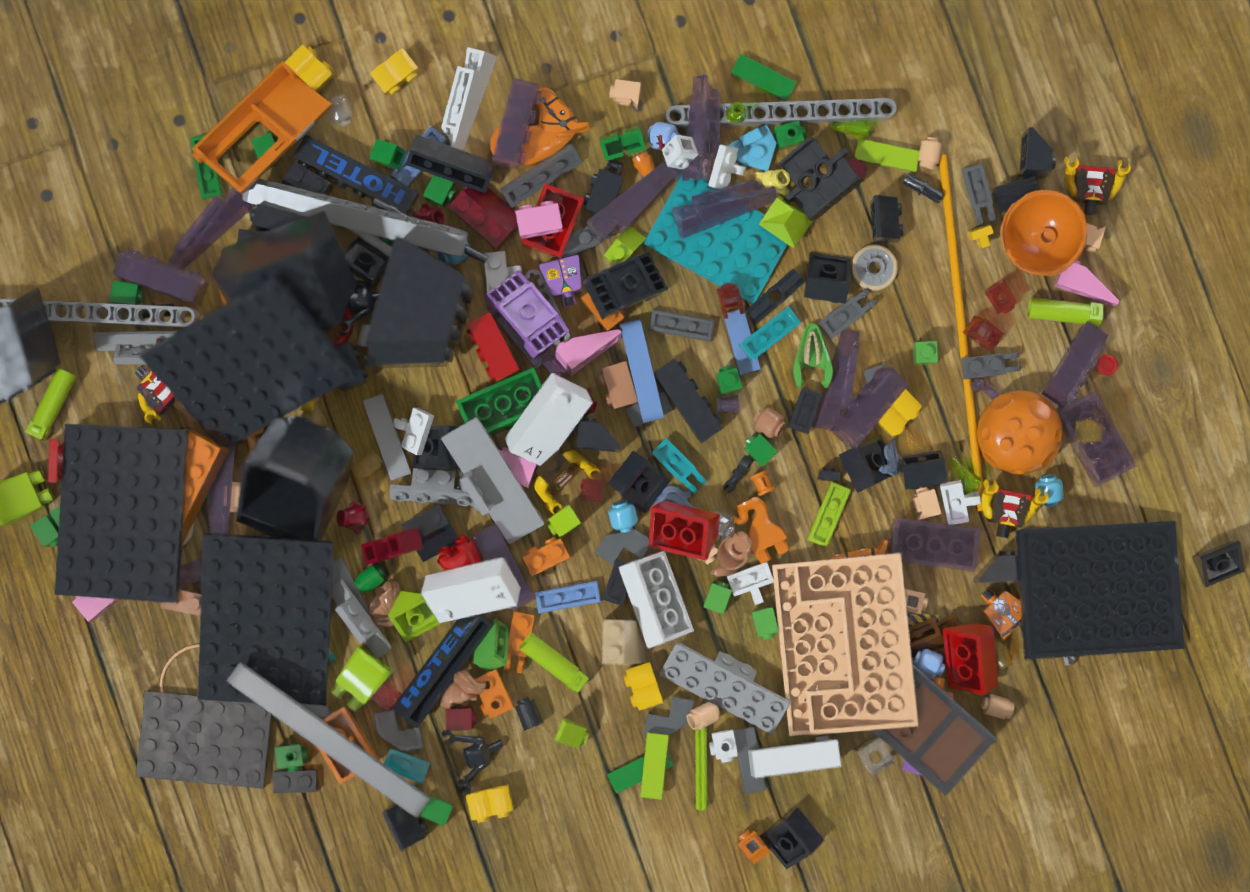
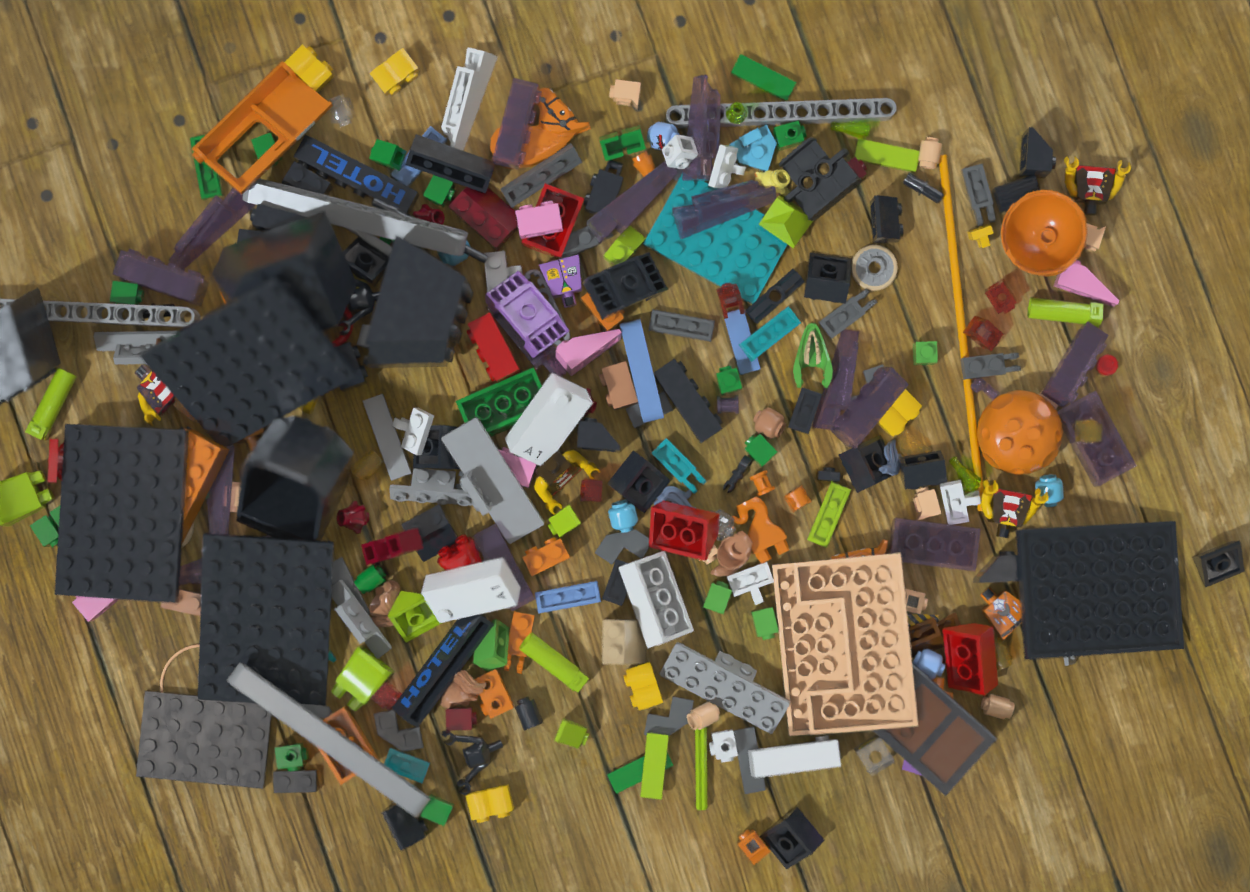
none -> orange leg [784,485,812,513]

